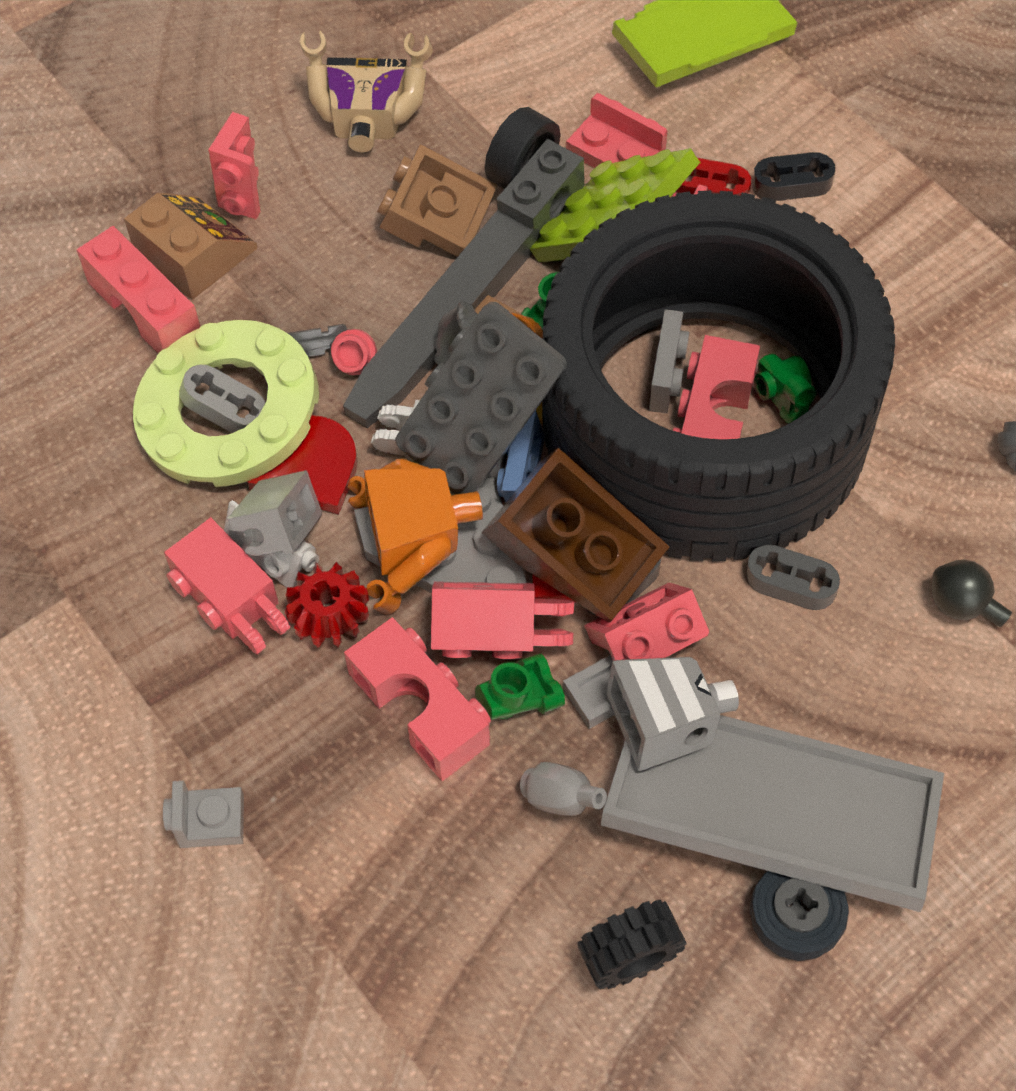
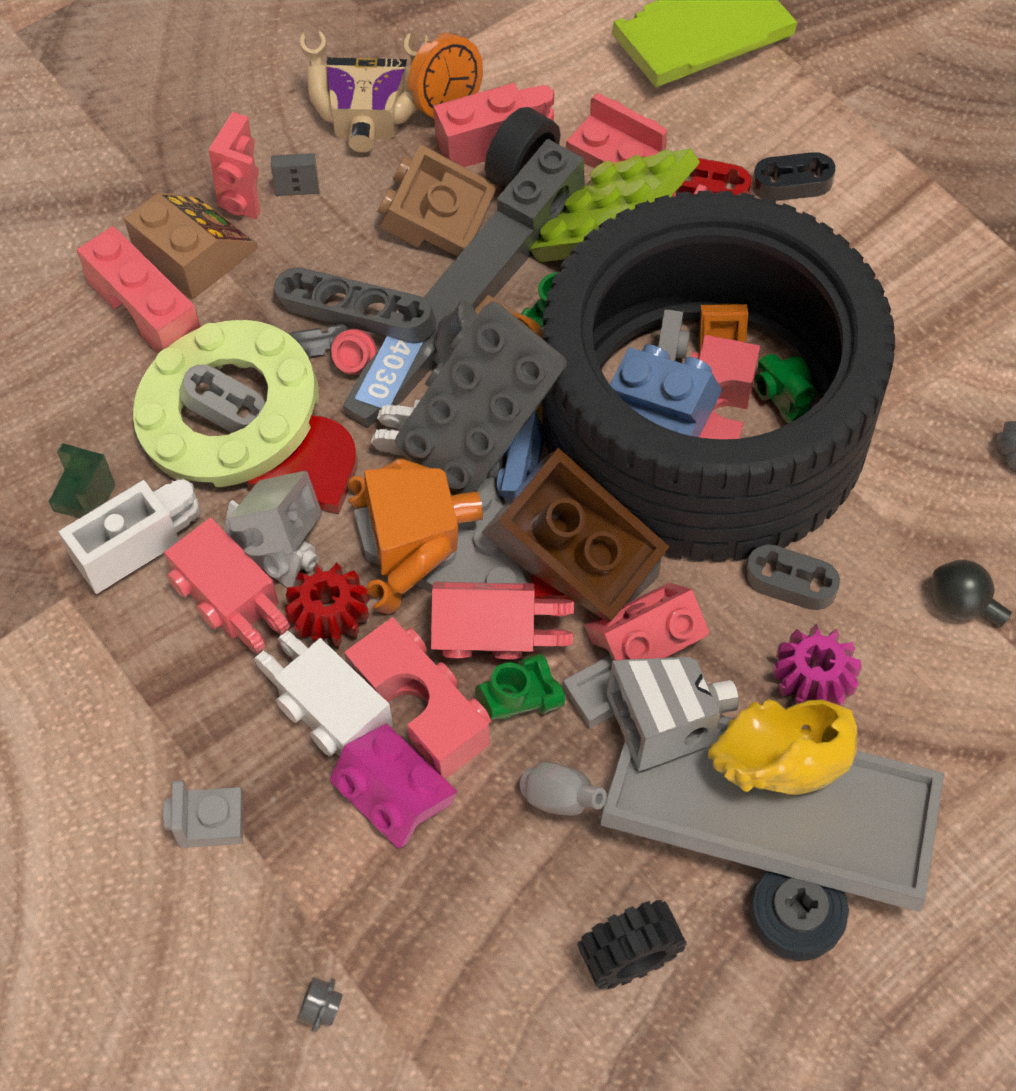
none -> clear green panel [48,443,116,518]
none -> white hinge [58,478,201,594]
none -> white hinge [254,630,393,757]
none -> dark grey tile [271,153,319,196]
none -> dark grey beam [274,267,436,342]
none -> dark grey plate [297,977,343,1032]
none -> dark pink bracket [330,723,458,848]
none -> light blue sticker [354,336,424,408]
none -> orange tile [408,32,483,119]
none -> coral hinge [433,83,554,167]
none -> medium blue plate [610,344,722,437]
none -> orange tile [699,304,748,353]
none -> yellow piece [708,699,858,795]
none -> dark pink gear [773,624,862,706]

